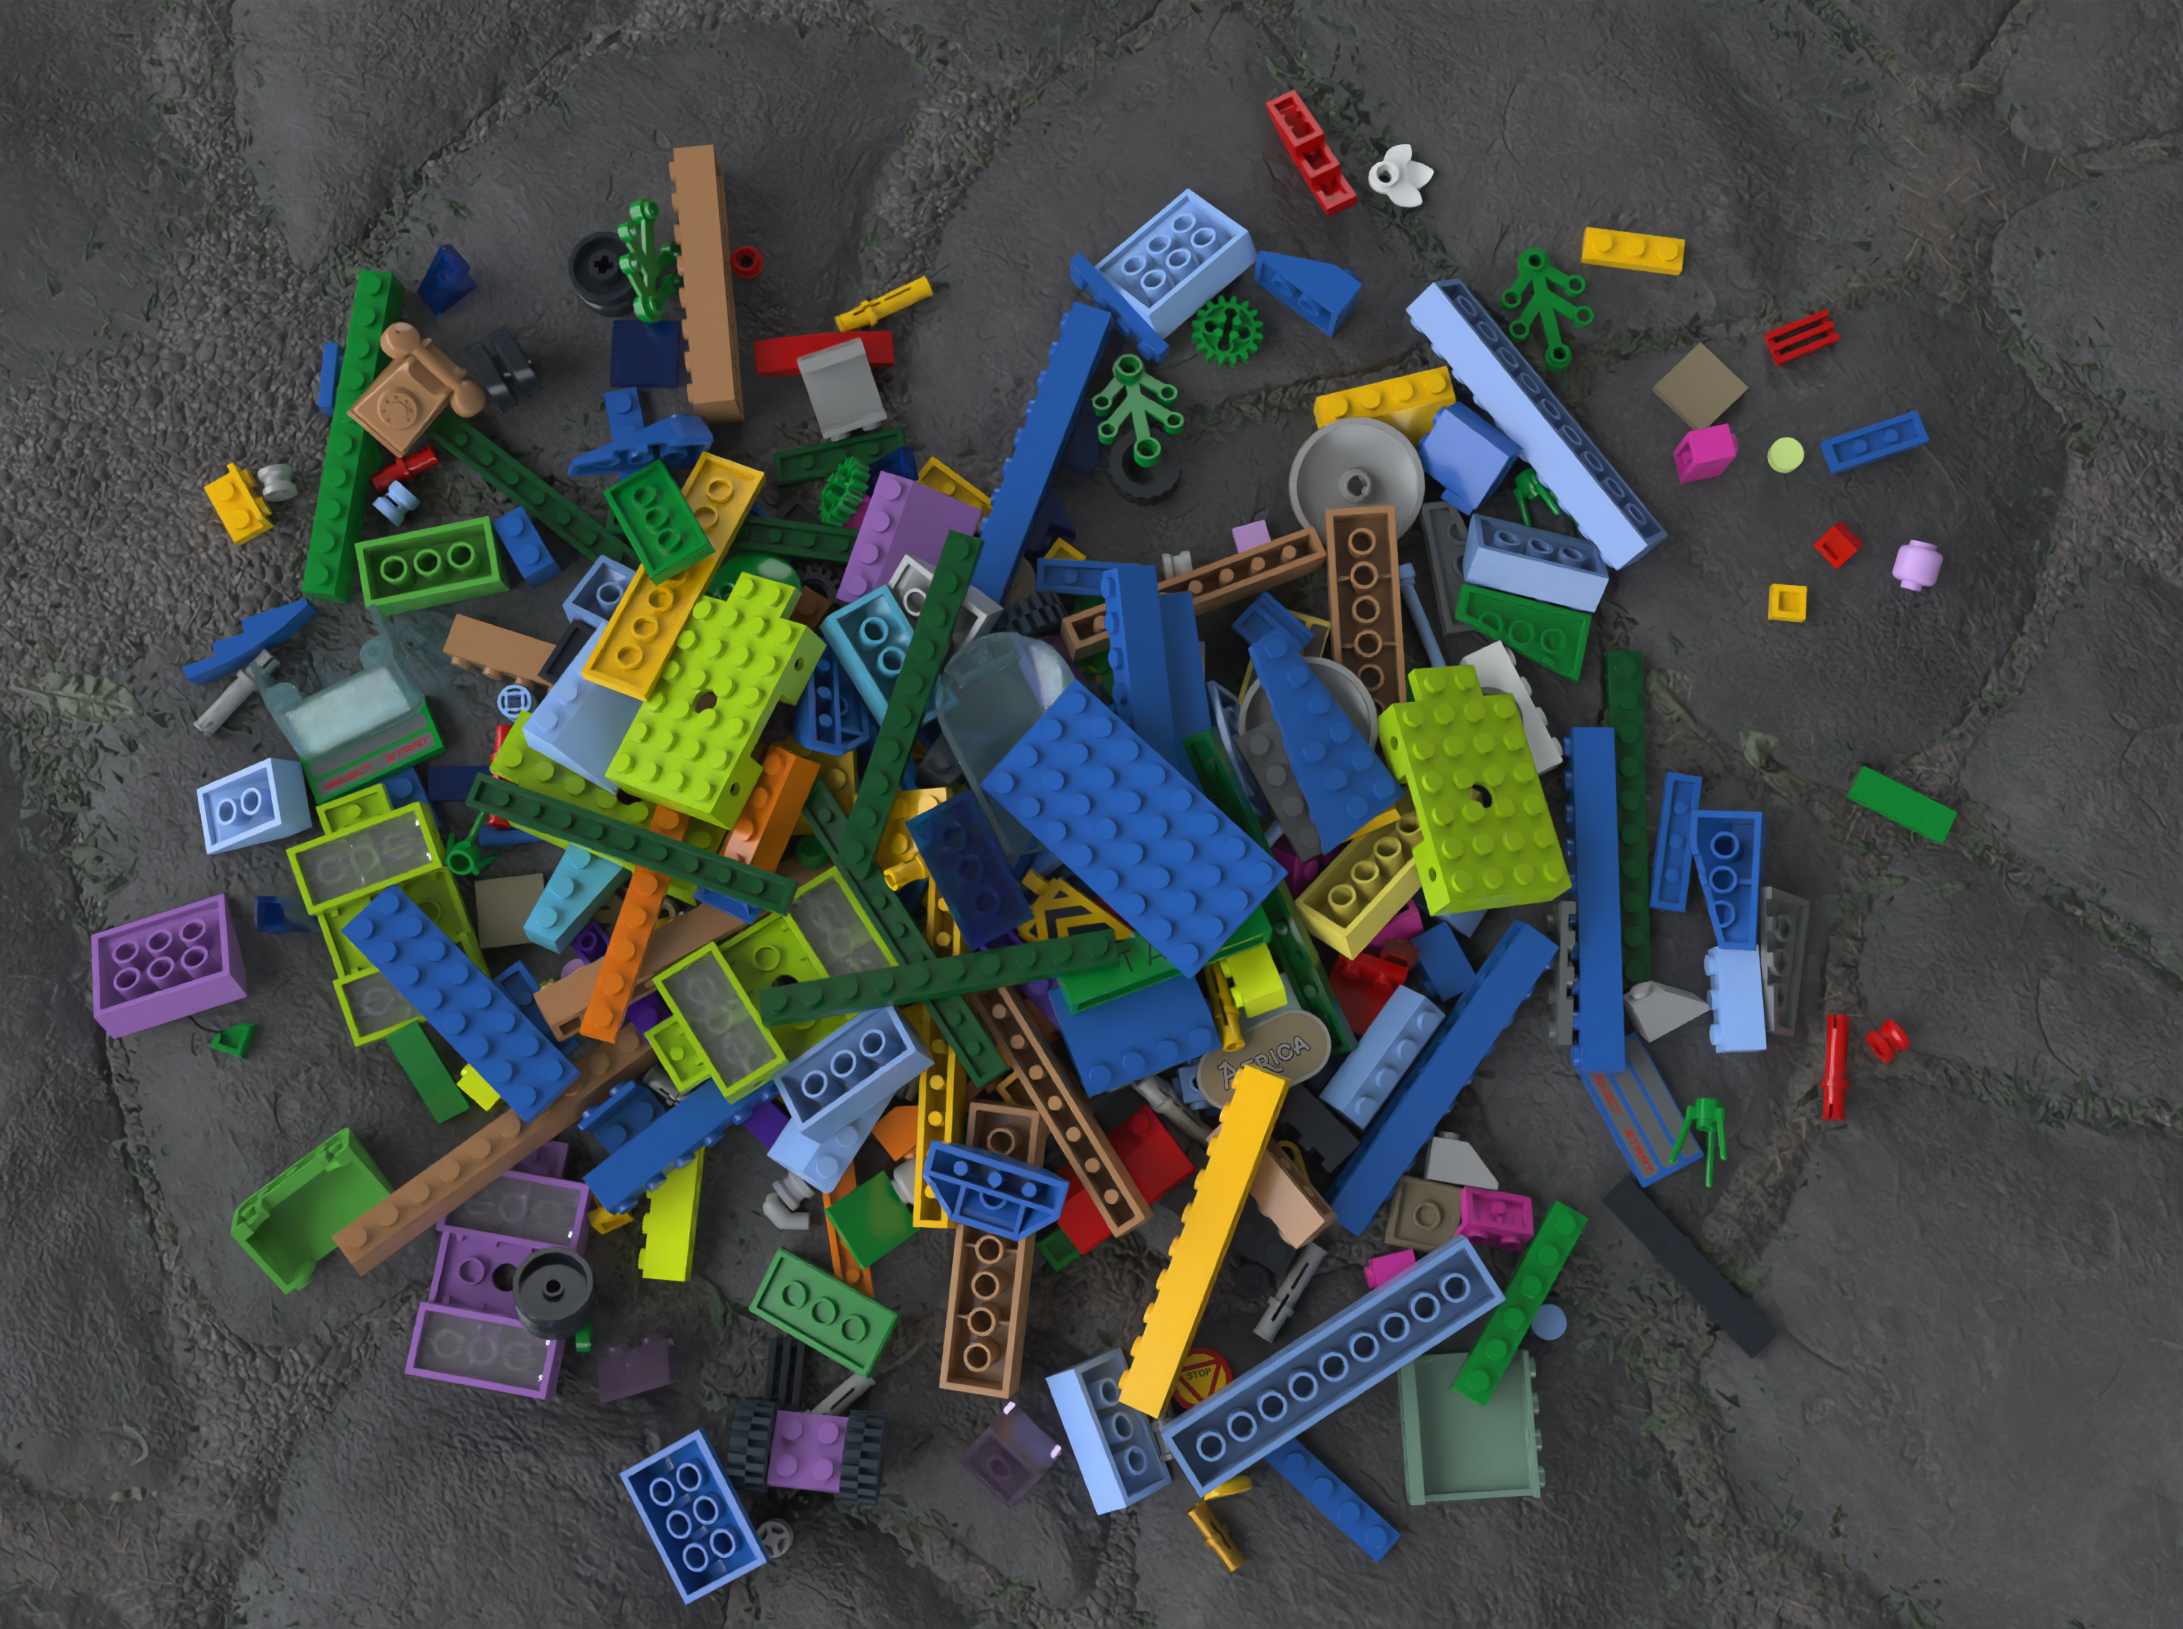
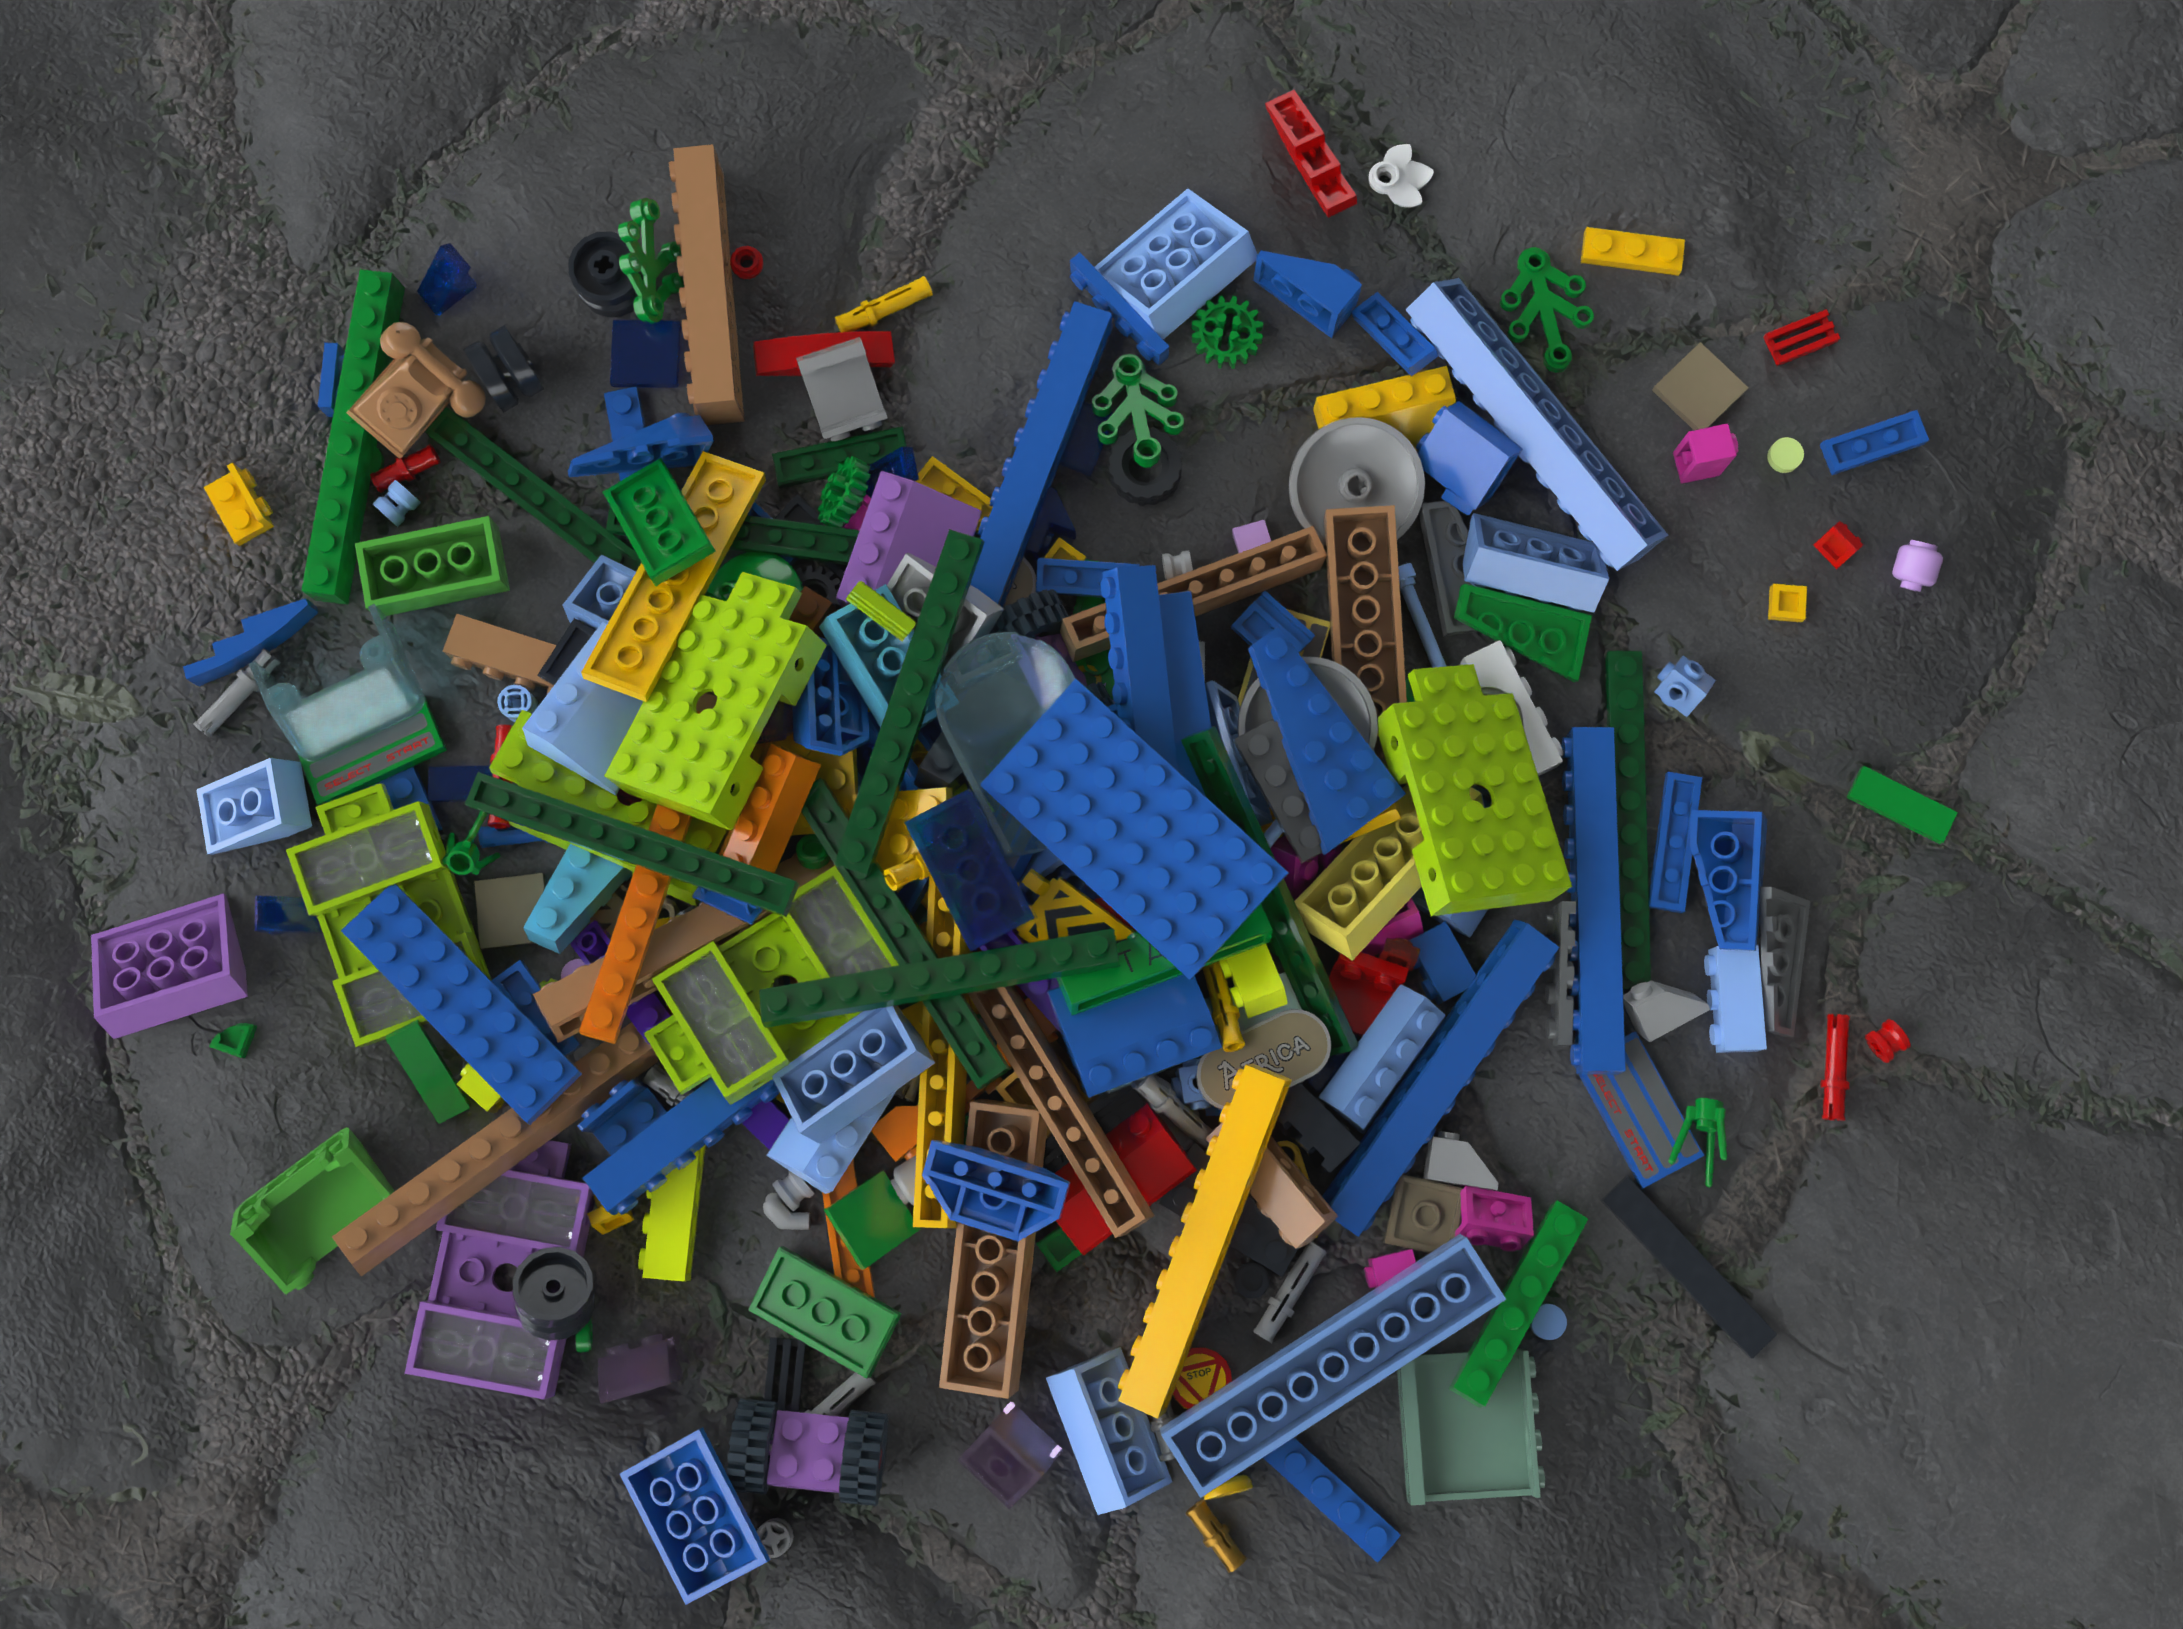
light grey wheel [257,464,298,502] -> none
blue brick [492,506,563,589] -> none
green plant [1513,467,1579,527] -> none
none -> lime tile [846,581,917,641]
none -> blue plate [1351,292,1438,377]
none -> medium blue brick [1654,655,1716,717]

